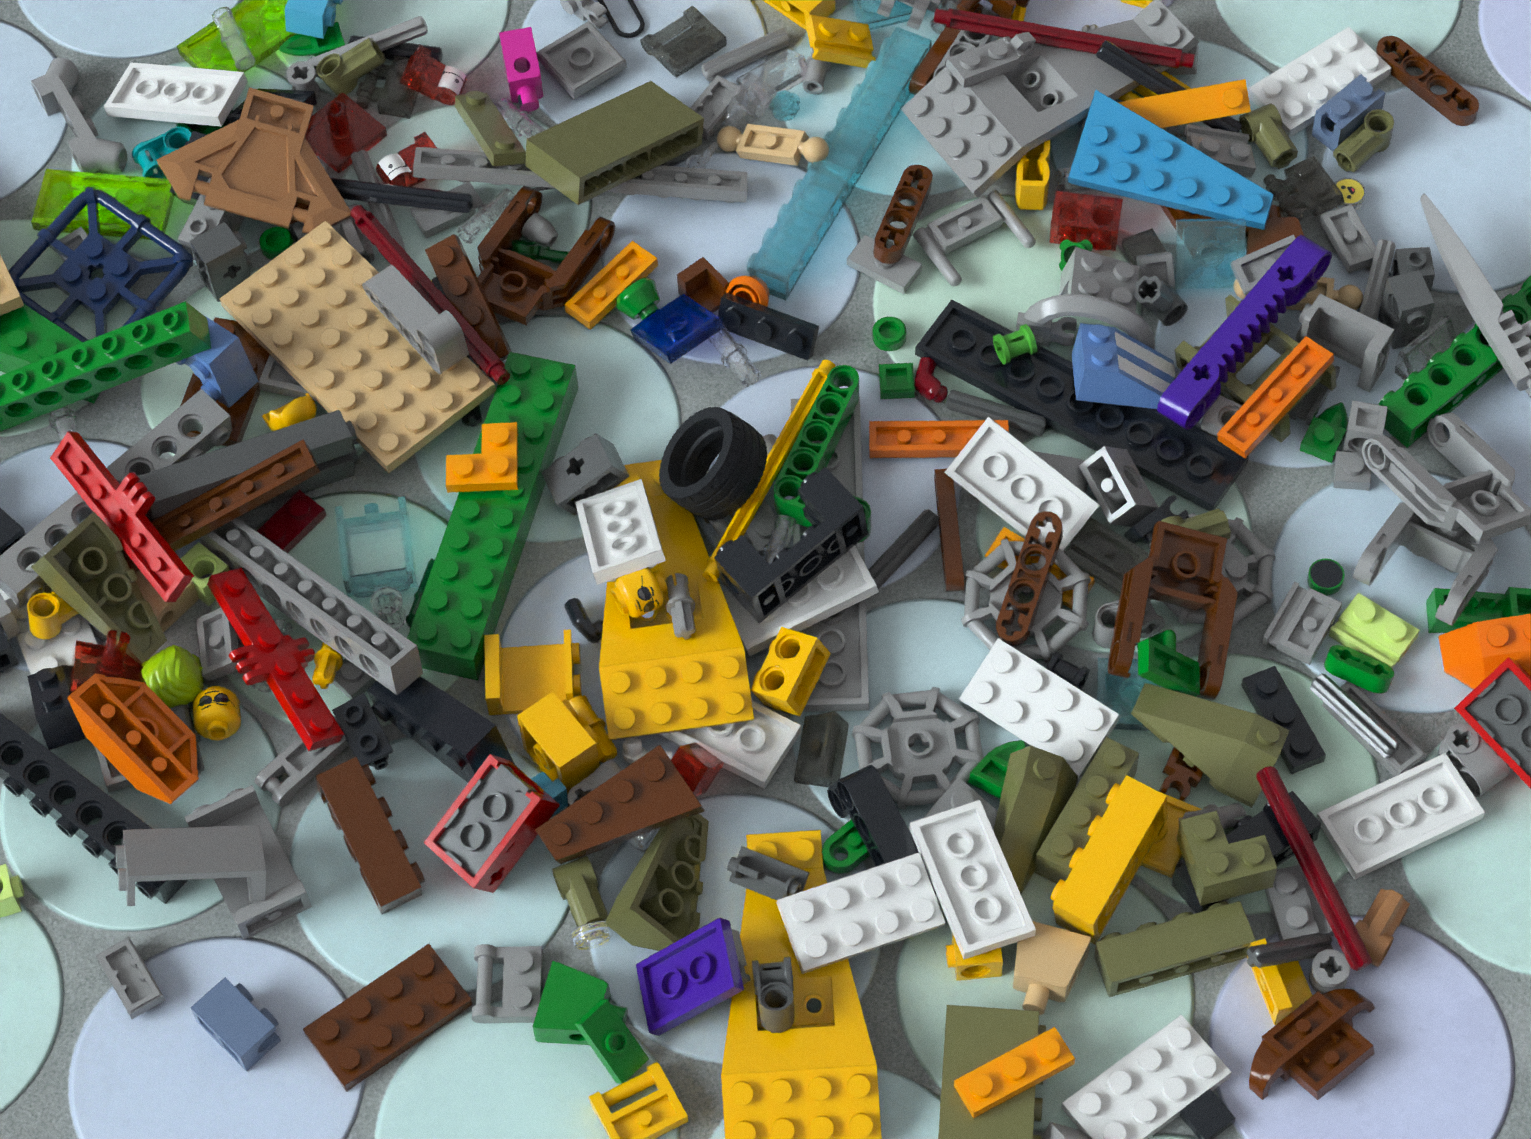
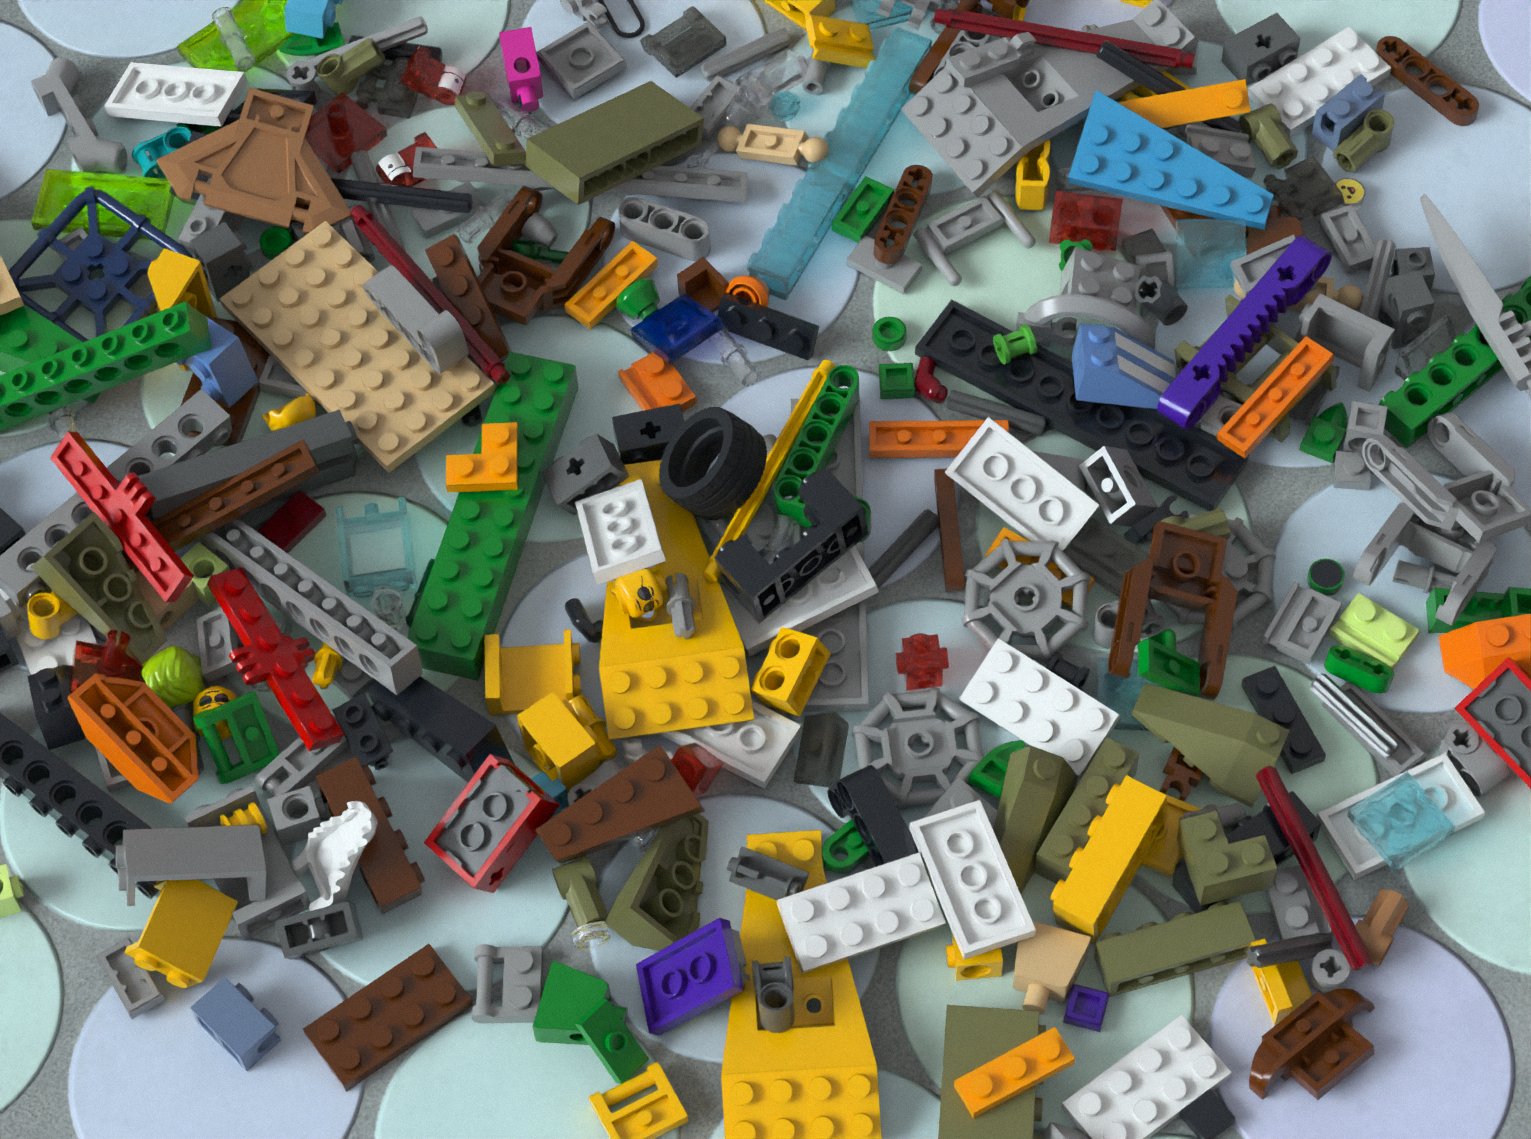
reddish brown beam [996,511,1064,646] -> none
none -> yellow panel [124,879,238,988]
none -> yellow slope [148,248,218,371]
none -> green plate [193,691,280,784]
none -> yellow bush [220,802,268,834]
none -> light grey brick [267,786,328,846]
none -> dark grey brick [275,901,364,960]
none -> white animal [291,801,378,911]
none -> black brick [612,404,684,465]
none -> light grey beam [618,197,711,261]
none -> orange plate [618,349,697,412]
none -> green plate [831,176,894,243]
none -> clear red brick [895,633,949,691]
none -> dark purple tile [1063,984,1110,1032]
none -> dark grey brick [1221,13,1300,85]
none -> clear light blue plate [1347,772,1455,872]
none -> light grey axle [1393,560,1456,594]

